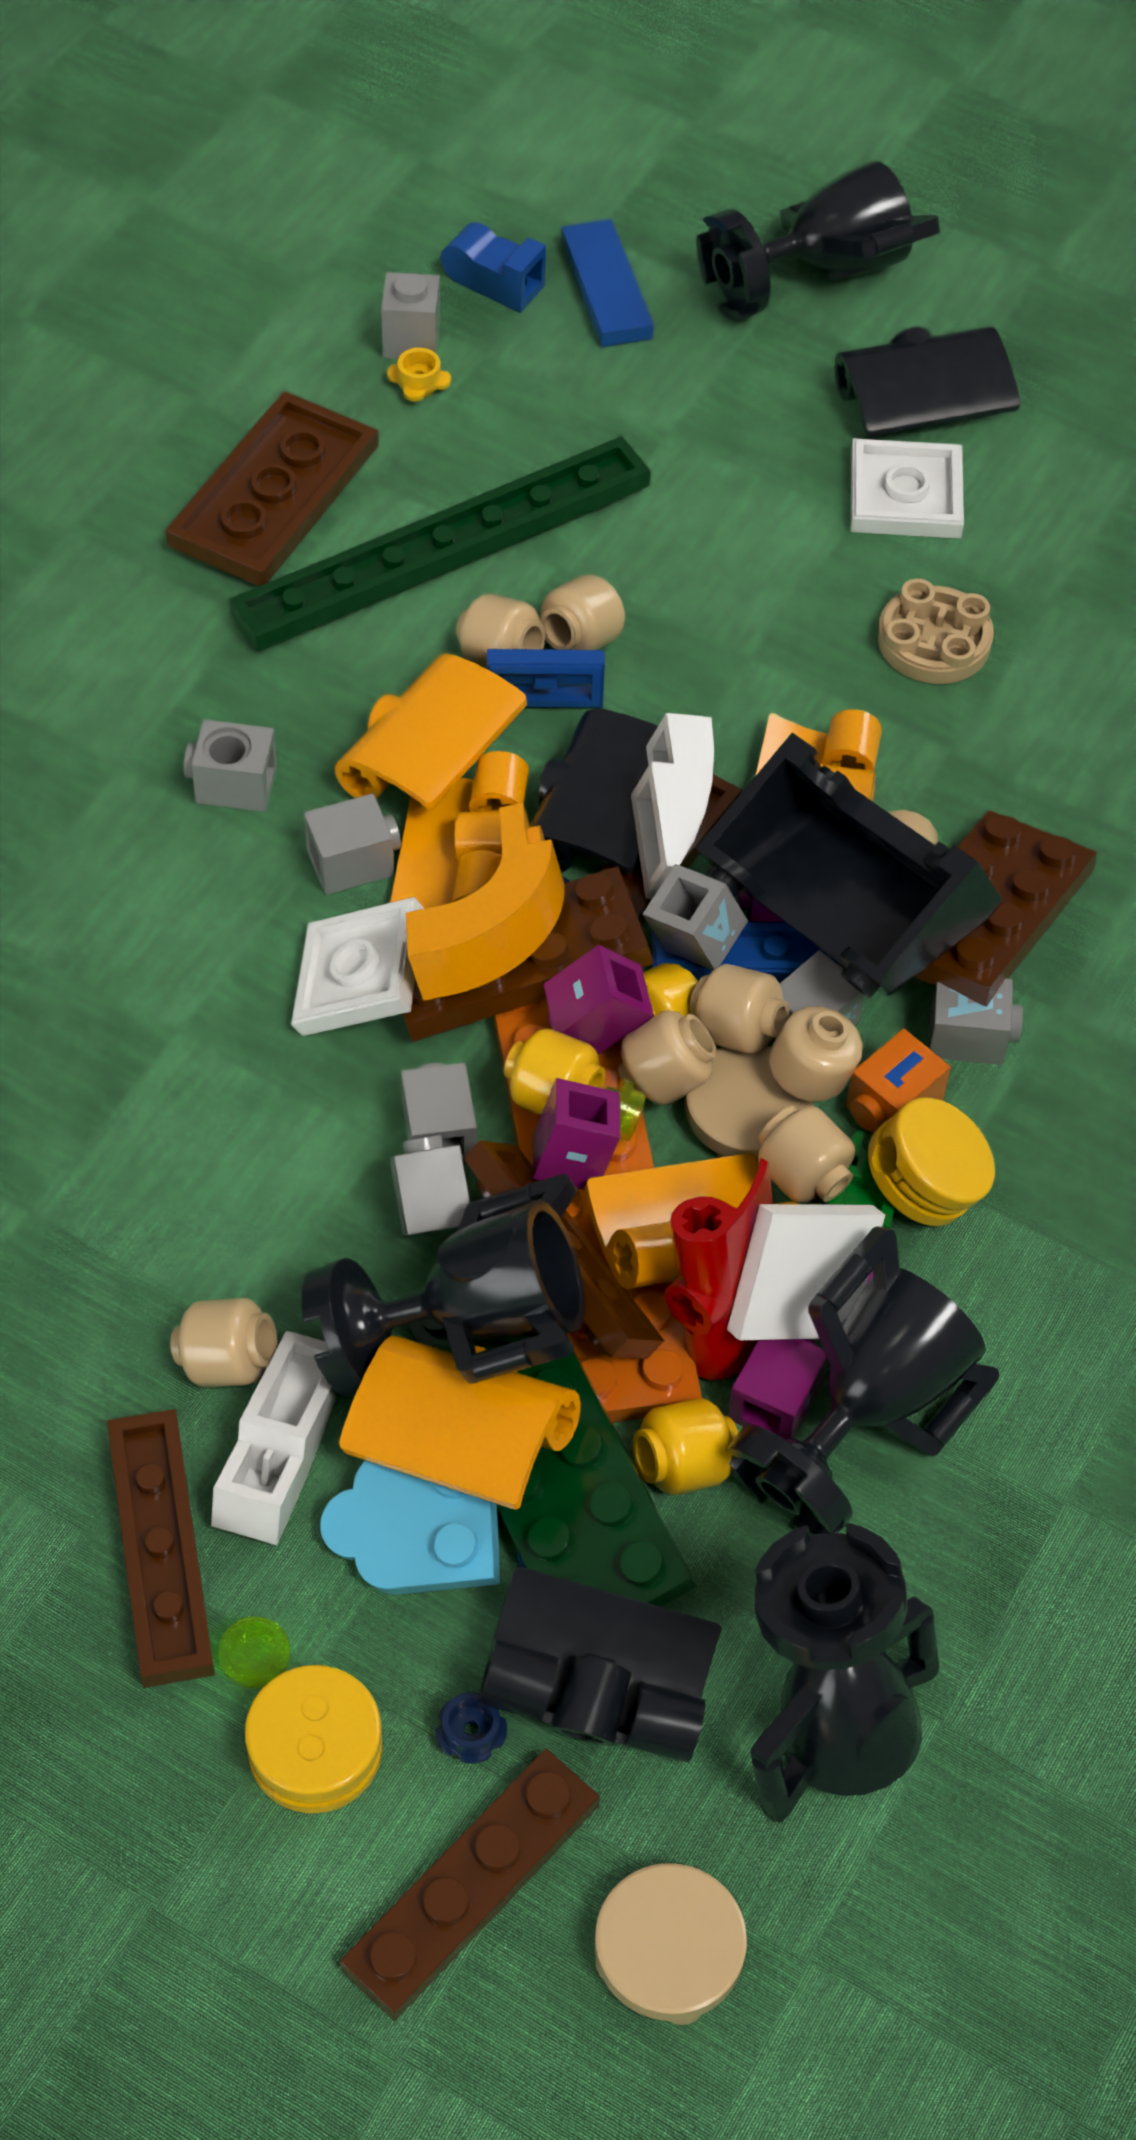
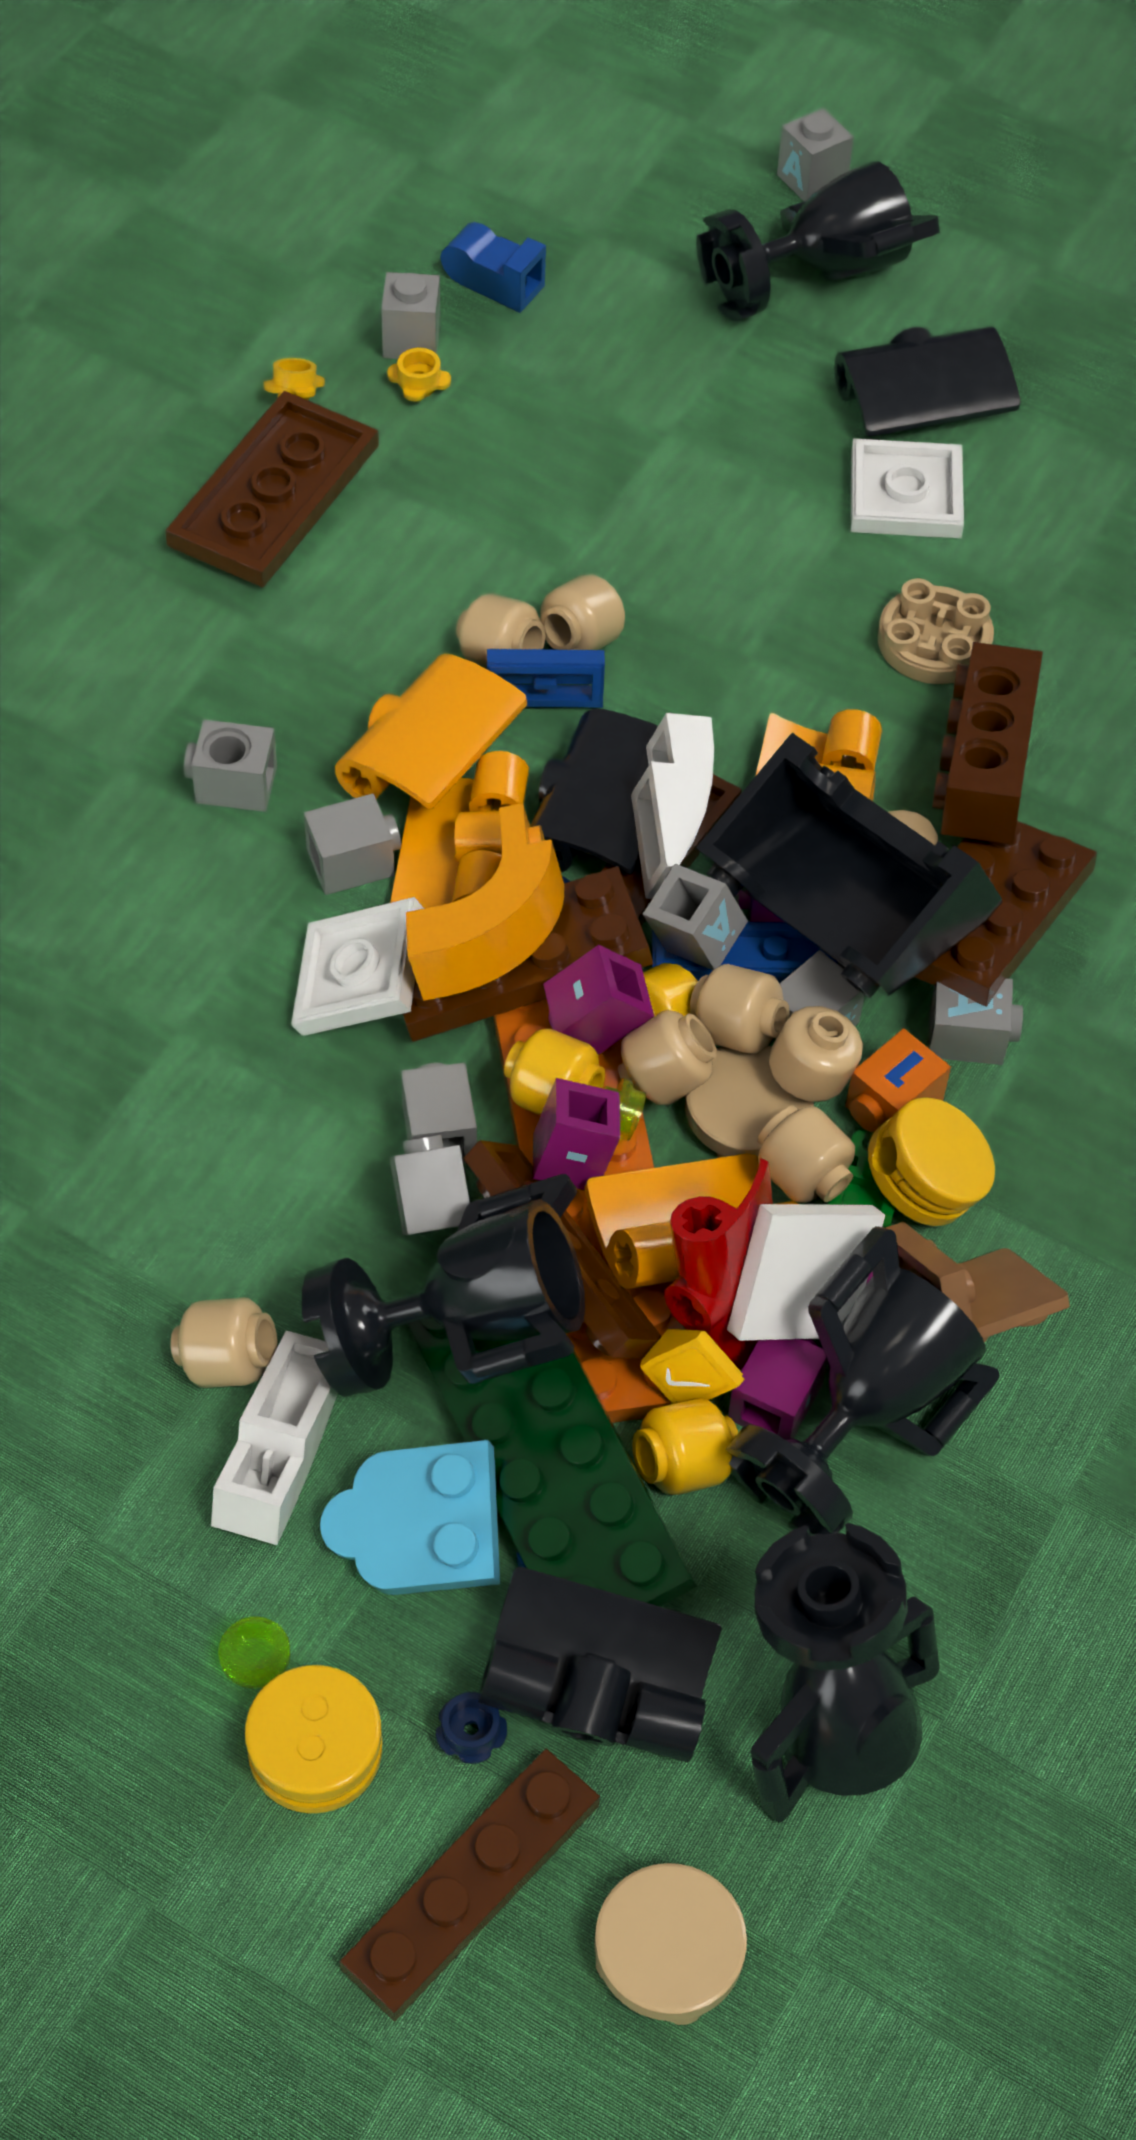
reddish brown plate [107,1409,215,1688] -> none
dark green plate [229,436,651,652] -> none
light orange panel [339,1336,581,1510] -> none
blue tile [561,219,654,347] -> none
none -> yellow plate [263,358,325,400]
none -> yellow slope [640,1329,745,1404]
none -> light grey brick [777,108,854,201]
none -> medium nougat bracket [886,1222,1070,1342]
none -> reddish brown brick [932,642,1043,844]

